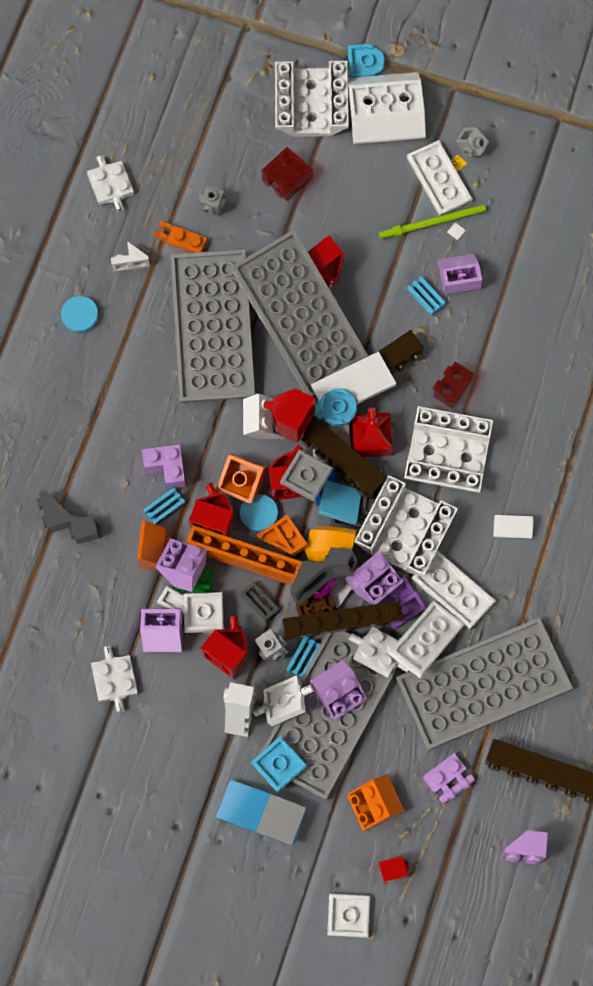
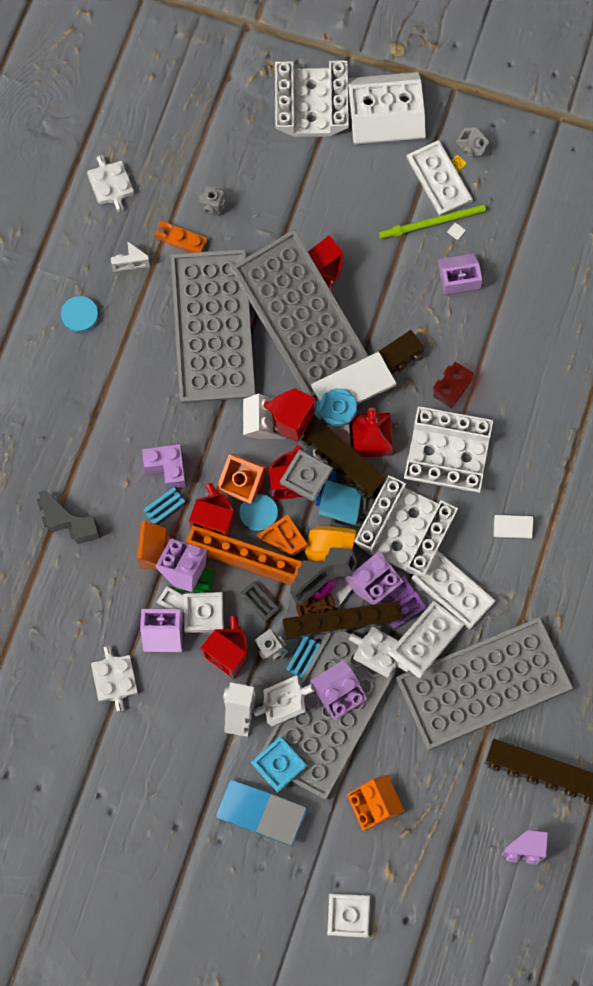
clear red brick [261,147,313,201] -> none
medium azure tile [347,44,385,78] -> none
red brick [378,856,410,884] -> none
medium azure tile [407,276,445,315] -> none
lavender plate [422,753,475,804] -> none

